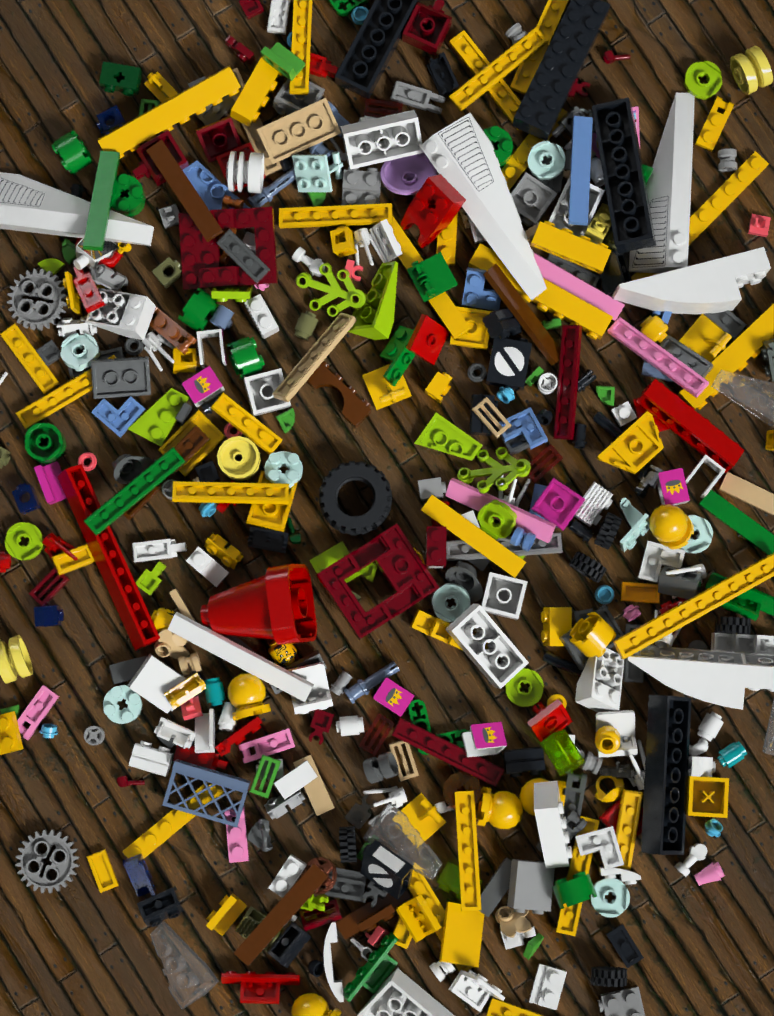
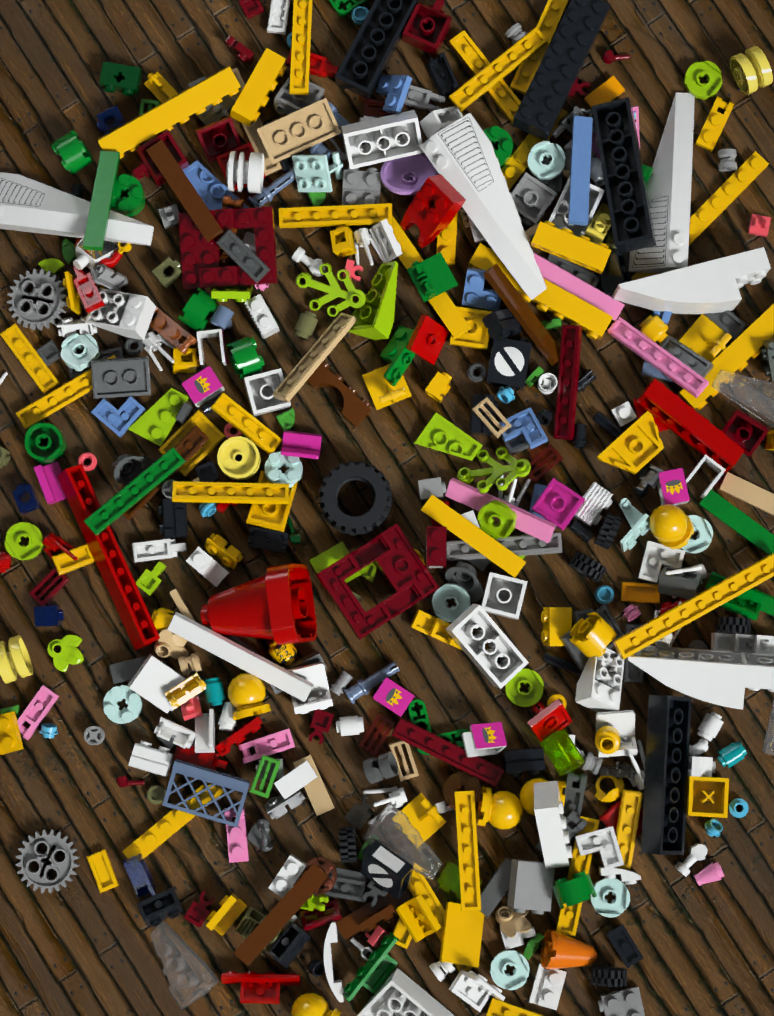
bright green panel [260,42,305,81] -> none
medium blue wheel [510,527,536,552] -> none
bright green tile [595,386,615,406] -> none
none -> lime plate [47,635,84,672]
none -> olive tile [147,785,166,804]
none -> black brick [159,499,188,539]
none -> dark red plate [183,891,215,928]
none -> dark pink panel [281,430,322,459]
none -> medium blue plate [376,75,412,113]
none -> white arch [419,106,463,139]
none -> light aqua plate [490,950,530,990]
none -> orange cone [540,929,597,970]
none -> light orange tile [584,75,625,110]
none -> dark red slope [722,409,770,457]
none -> medium azure plate [729,798,749,818]

